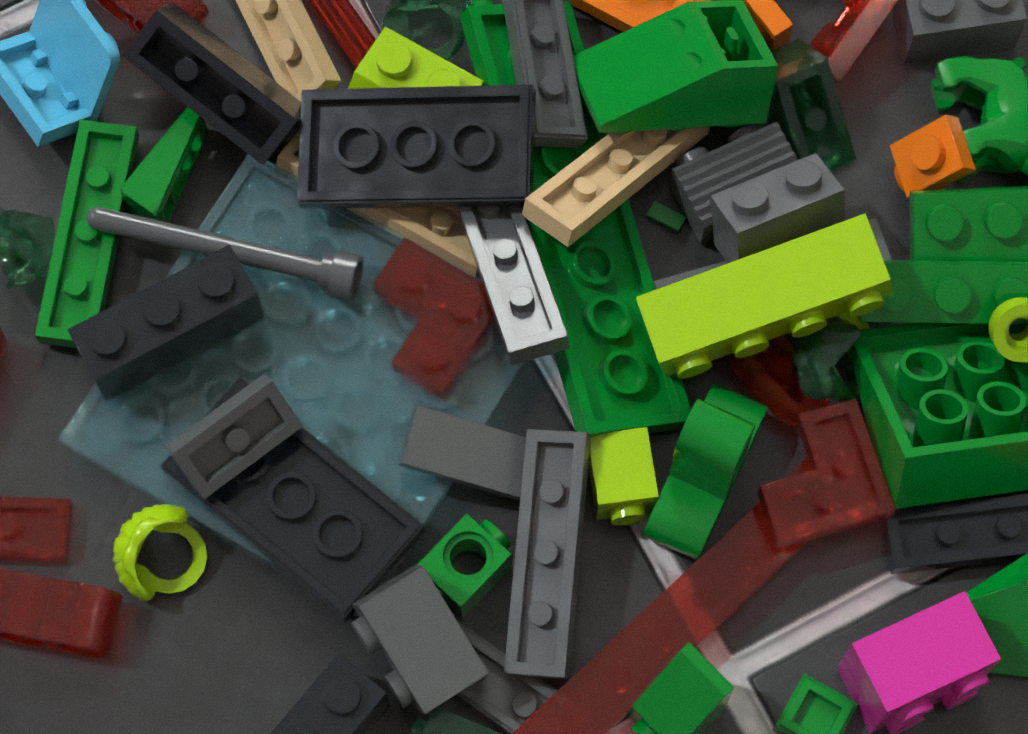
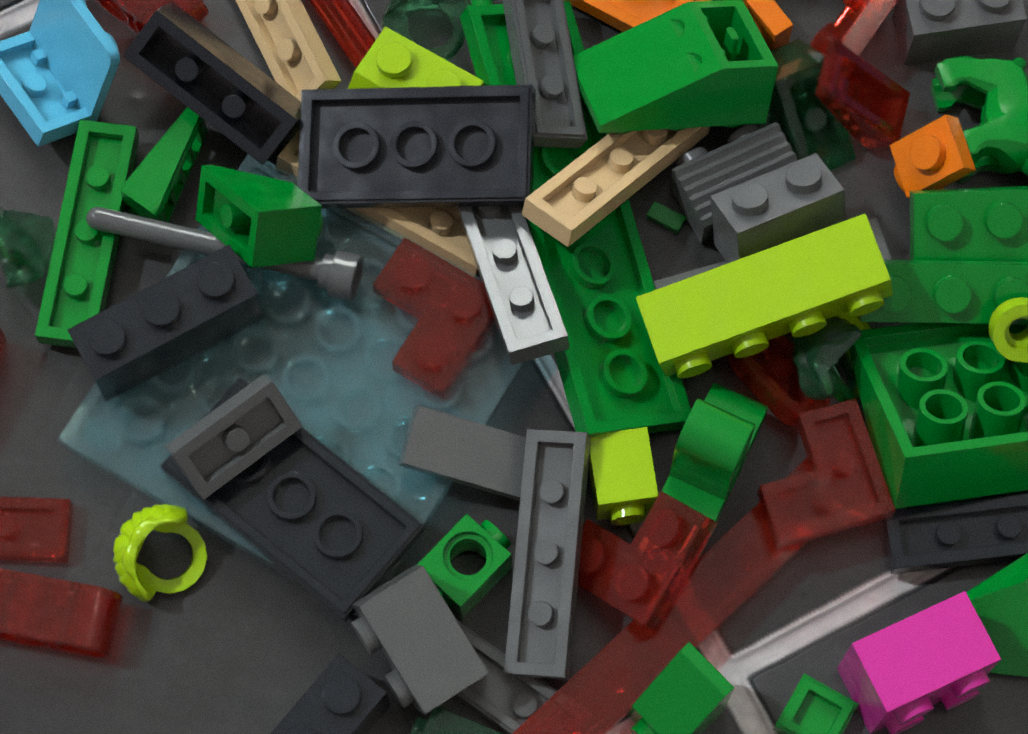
none -> green slope [195,165,323,268]
none -> clear red plate [578,491,718,631]
none -> clear red slope [815,40,910,149]

